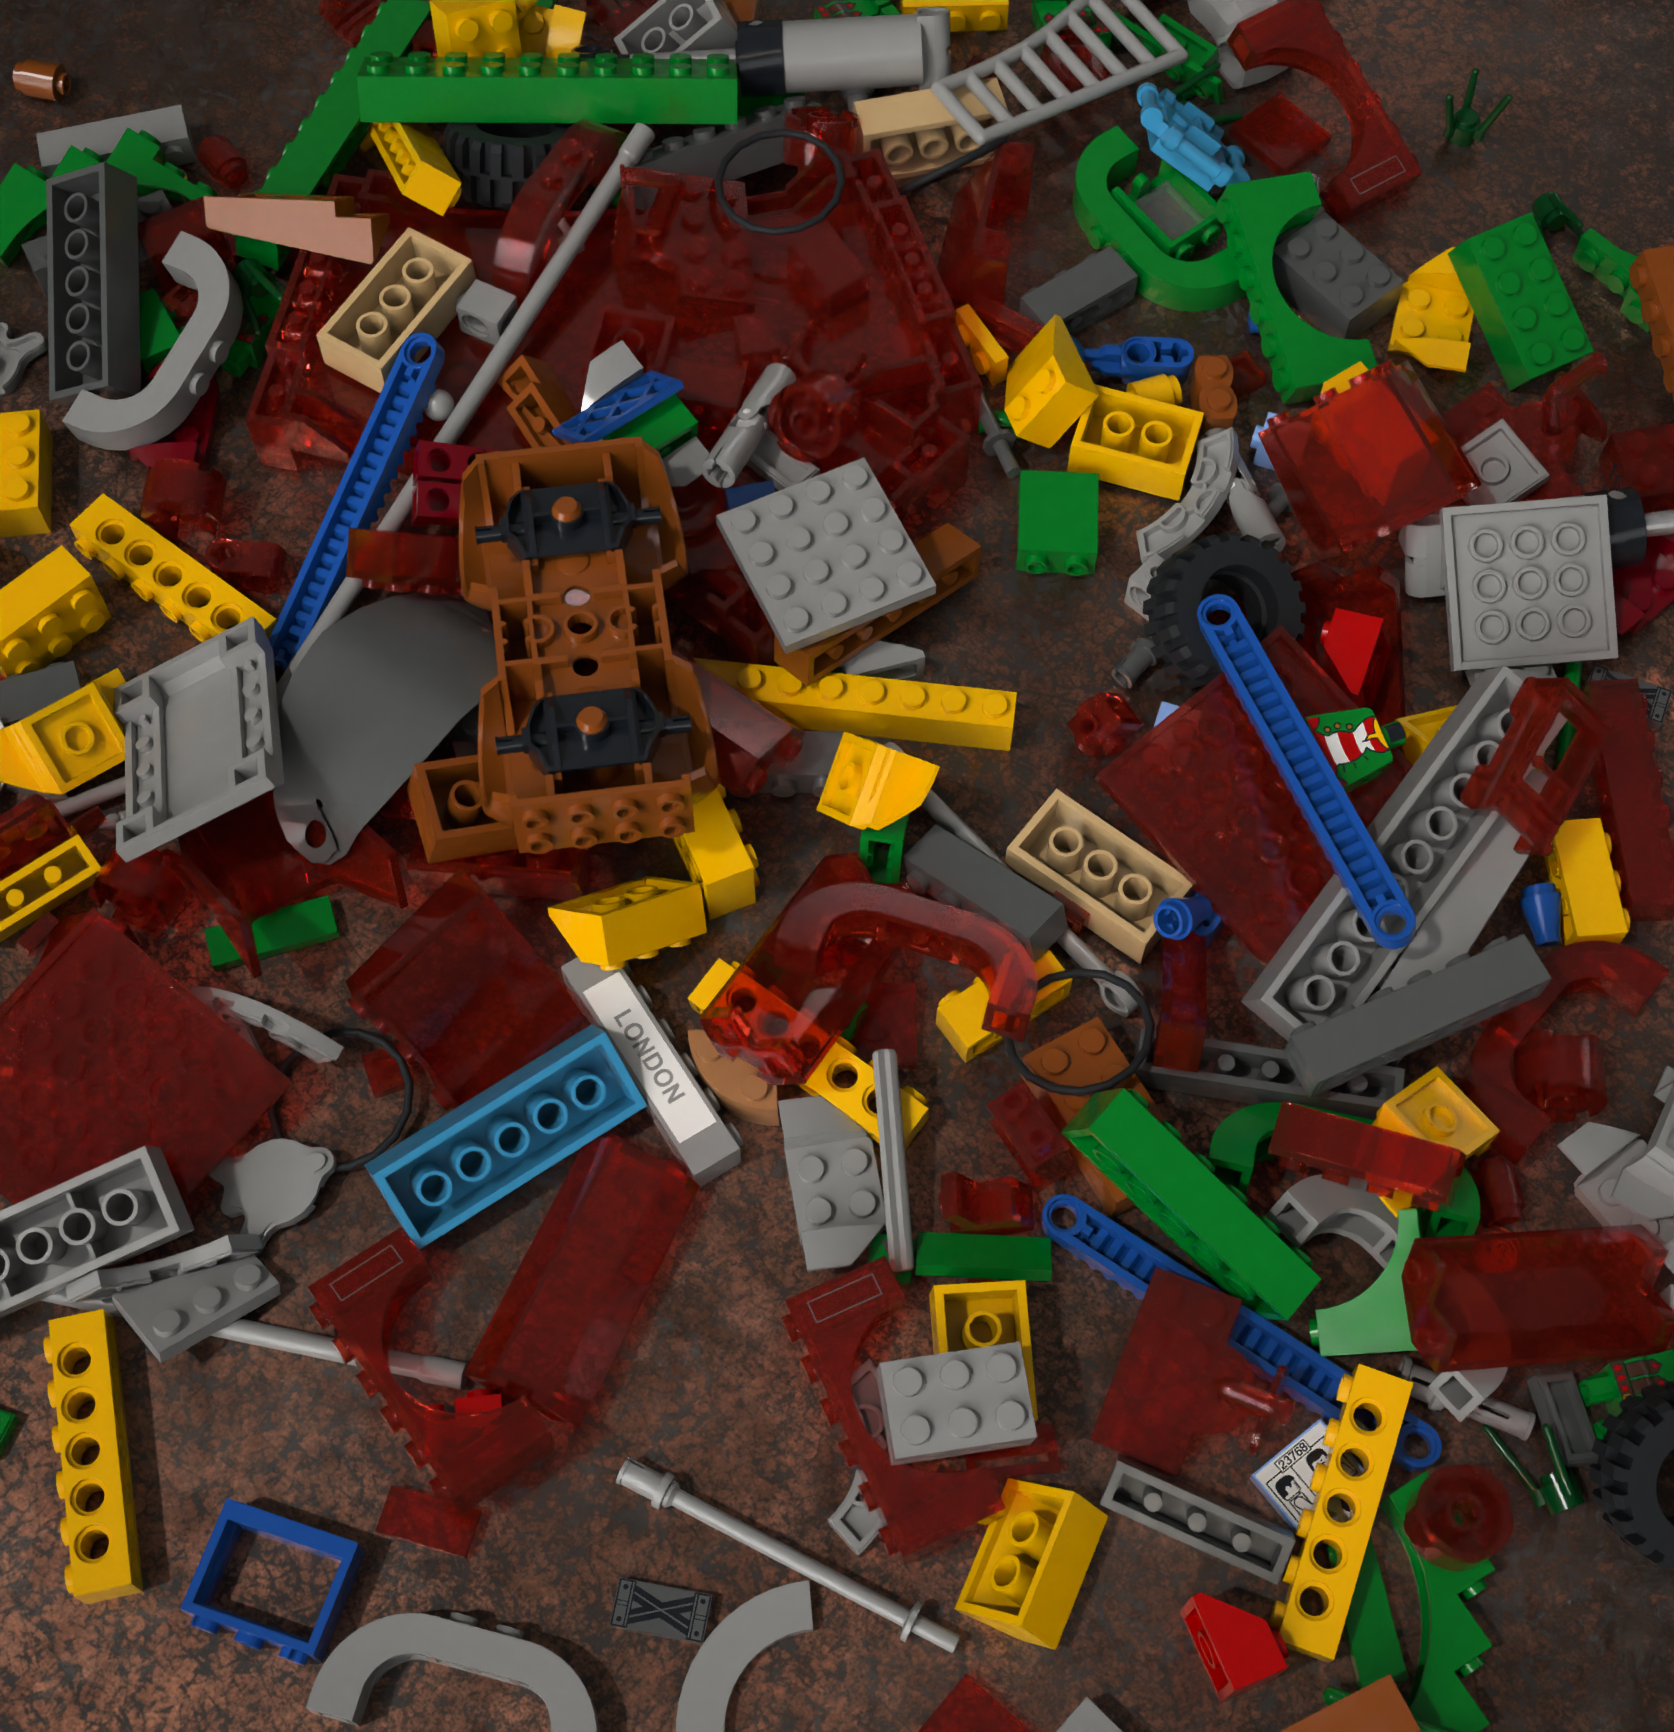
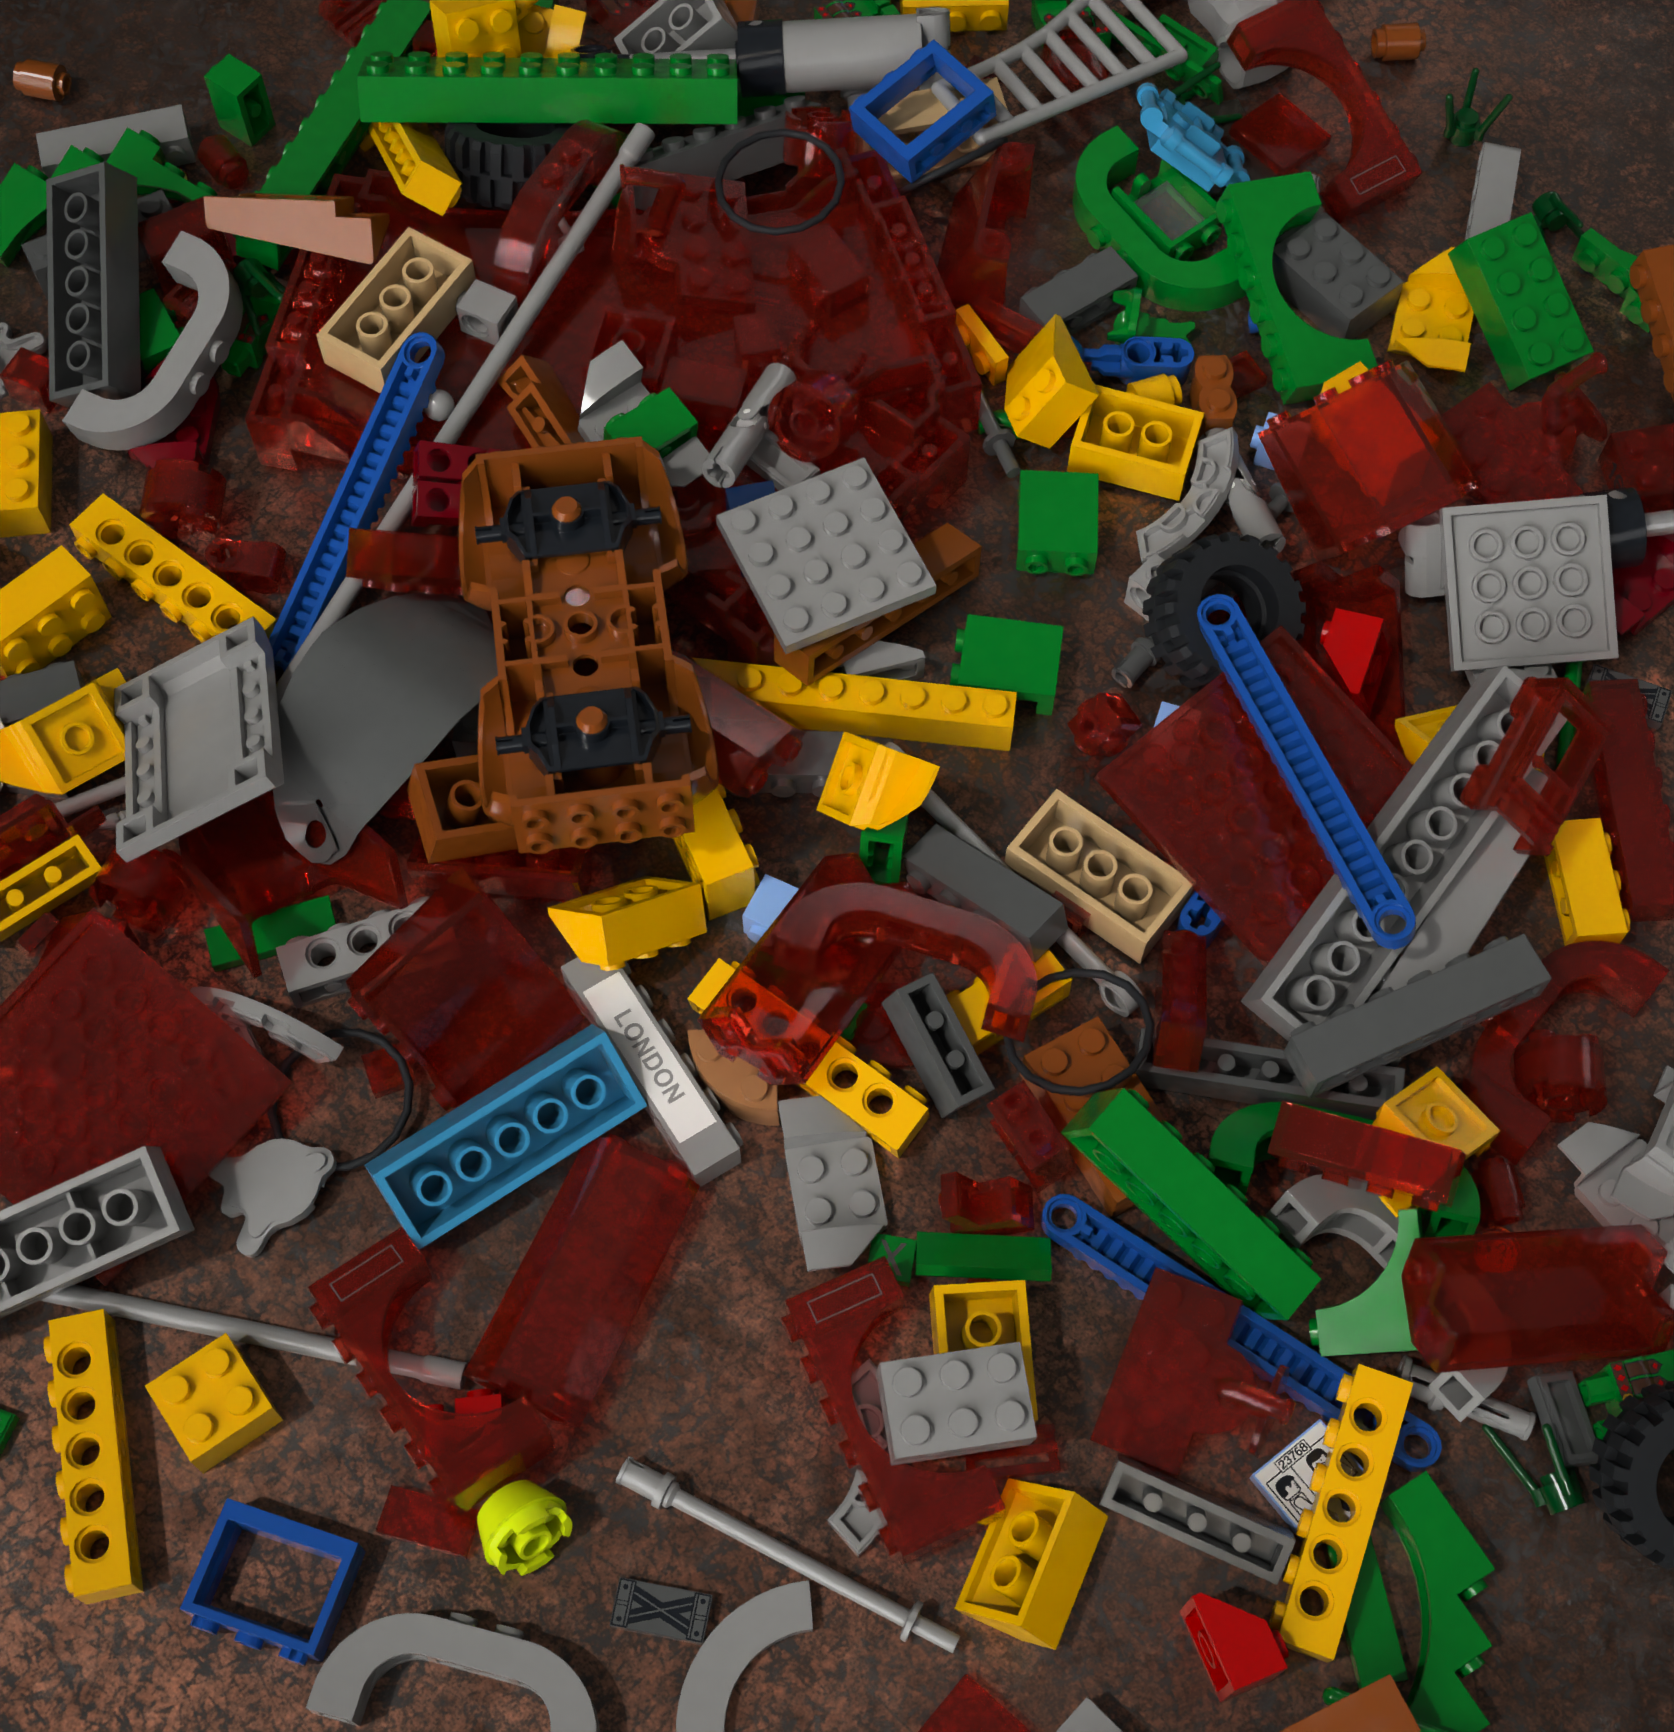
light grey tile [65,1234,262,1302] -> none
light grey wing [111,1255,281,1364] -> none
blue window [552,370,684,444] -> none
light grey axle [872,1049,914,1272] -> none
blue cone [1153,895,1212,940] -> none
torso [1304,707,1406,794] -> none
clear red brick [1403,1464,1514,1573] -> none
light grey tile [1437,418,1550,506] -> none
blue cone [1518,883,1562,948] -> none
none -> clear red brick [0,347,57,414]
none -> yellow brick [145,1333,283,1474]
none -> green brick [204,54,276,147]
none -> light grey brick [276,895,461,1009]
none -> neon yellow cone [477,1479,573,1576]
none -> light blue brick [742,874,804,949]
none -> blue window [849,40,997,184]
none -> dark grey brick [881,972,995,1118]
none -> green panel [950,614,1064,716]
none -> green hair [1106,287,1195,346]
none -> dark orange brick [1371,22,1426,61]
none -> light grey beam [1465,142,1521,240]

